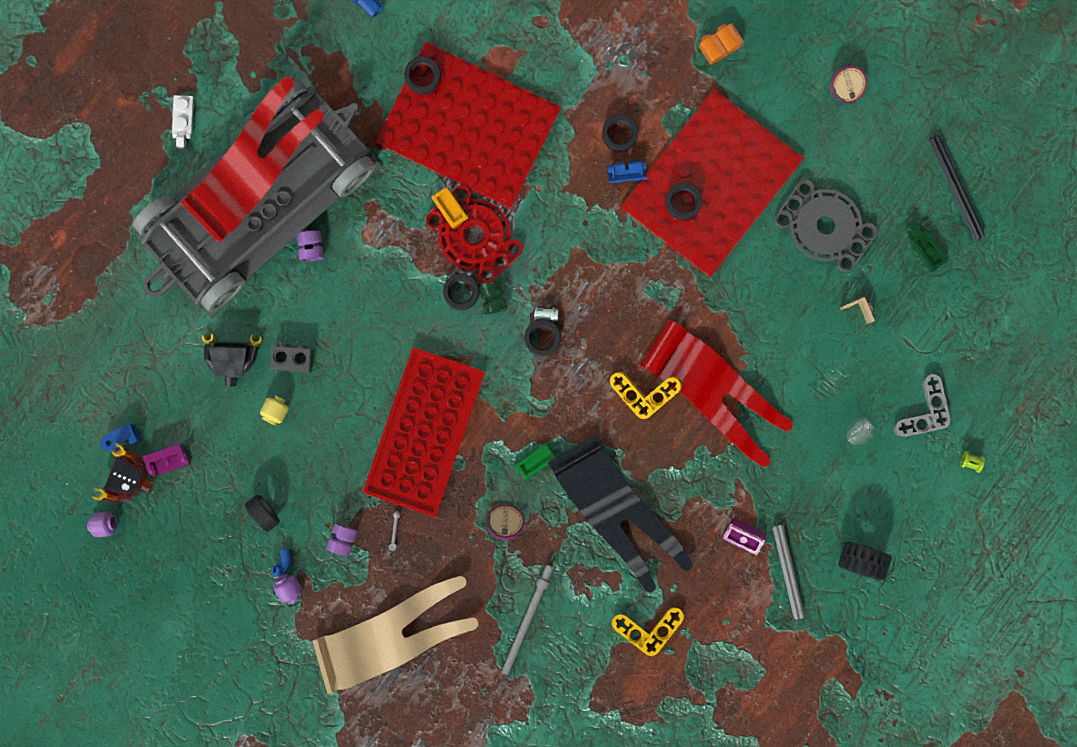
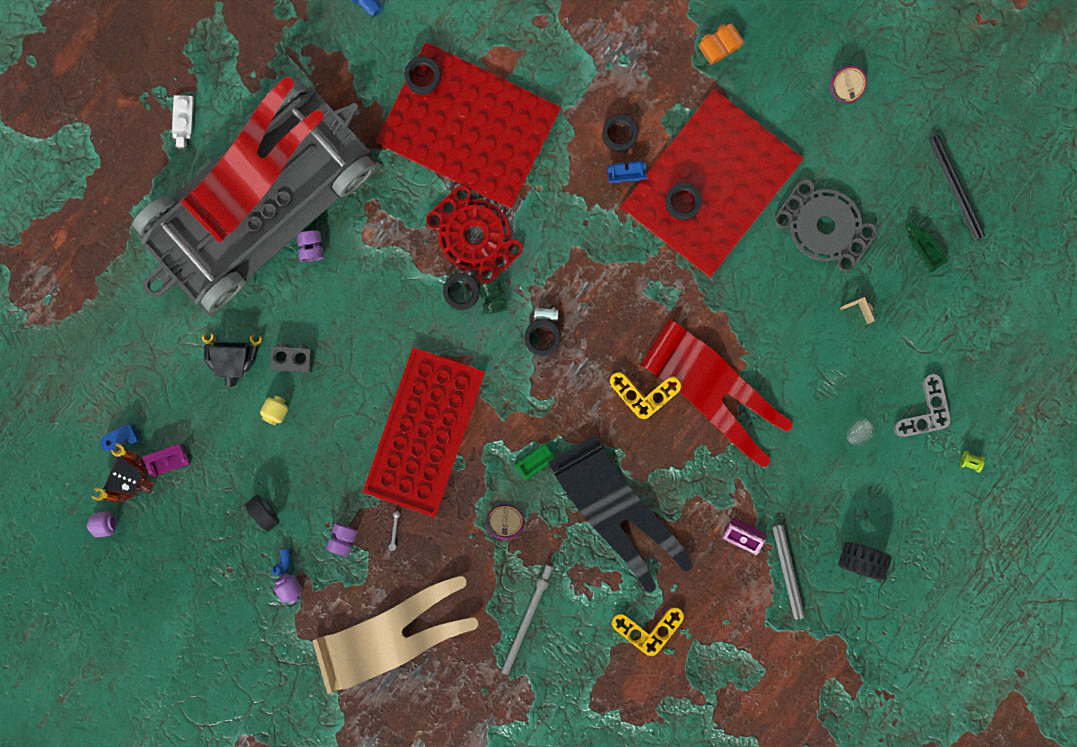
light orange tile [431,186,469,229] -> none

